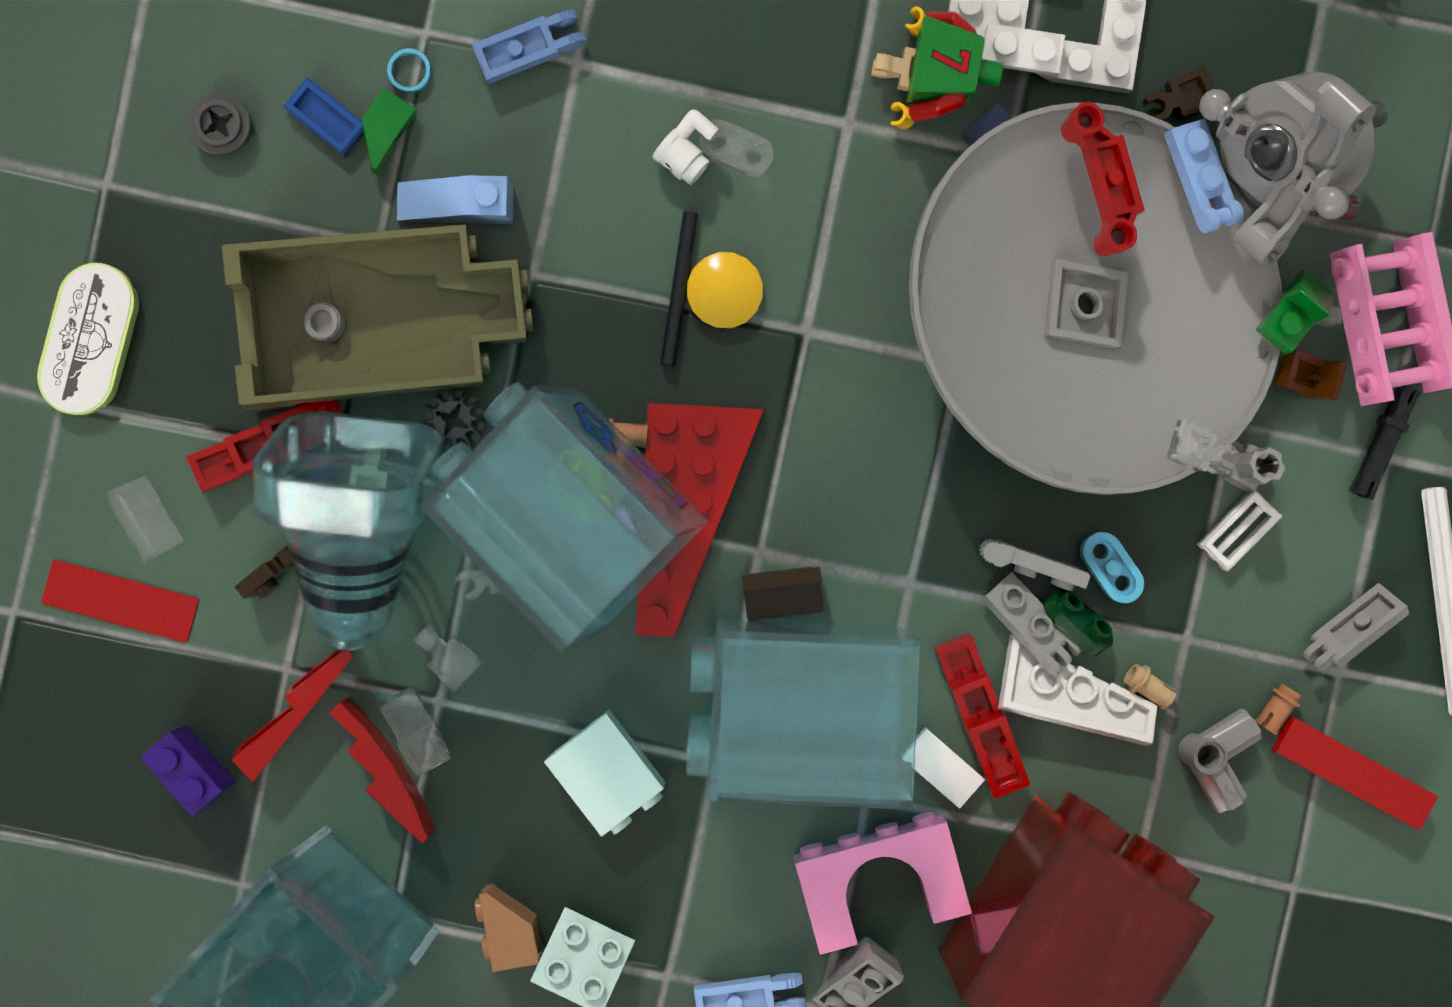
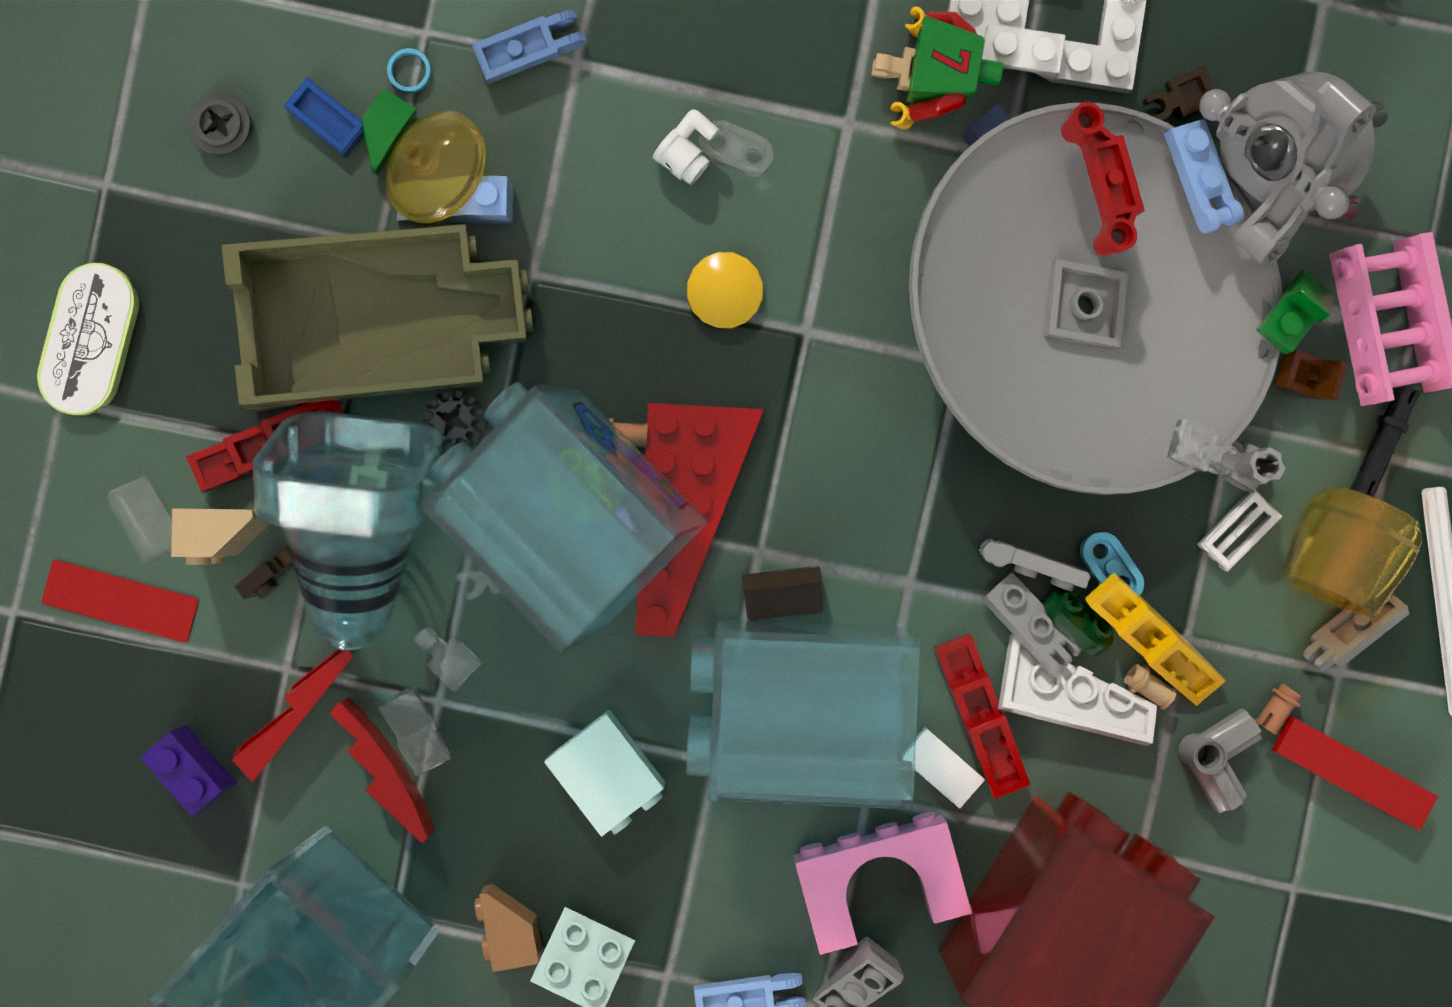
light grey tile [304,302,346,343] -> none
black bar [660,211,698,367] -> none
none -> tan slope [171,508,277,565]
none -> clear yellow dish [385,111,486,224]
none -> yellow slope [1085,573,1226,706]
none -> clear yellow piece [1282,486,1422,618]

